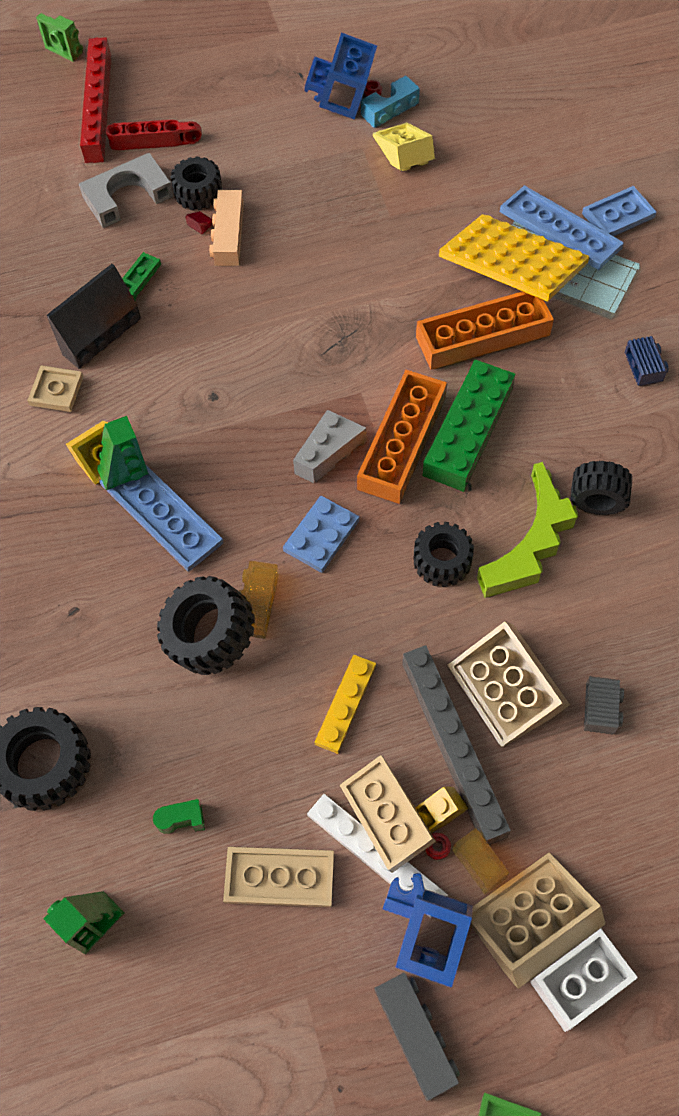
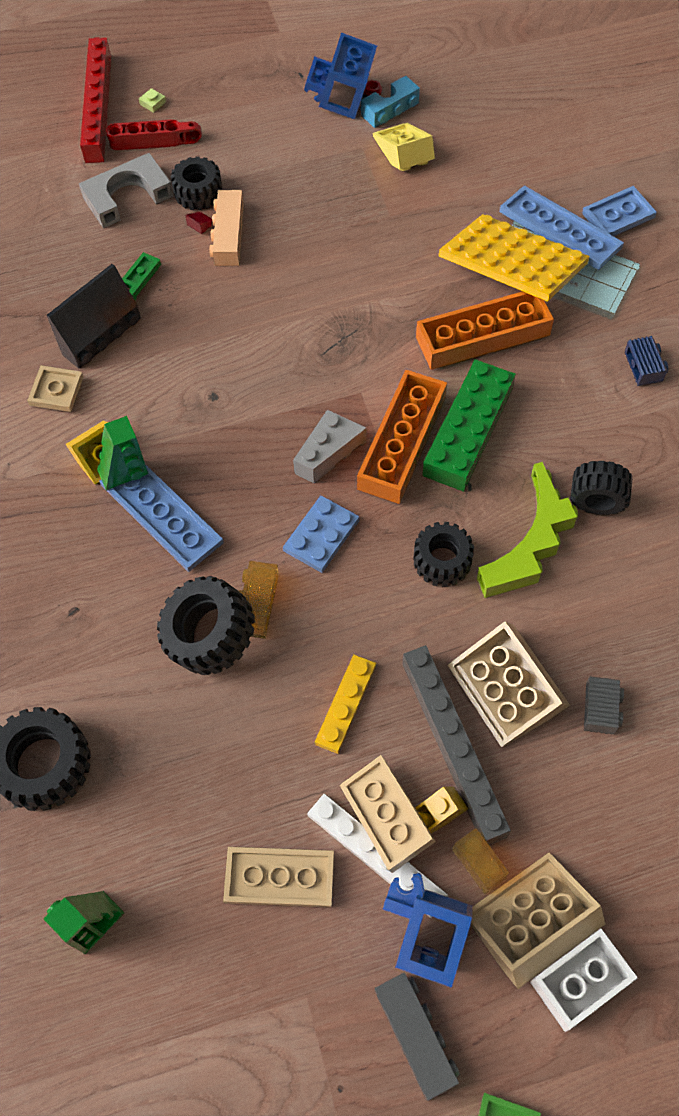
bright green plate [36,13,83,61] -> none
green leg [153,799,205,834] -> none
red plate [425,833,451,860] -> none
none -> yellowish green plate [139,88,166,113]

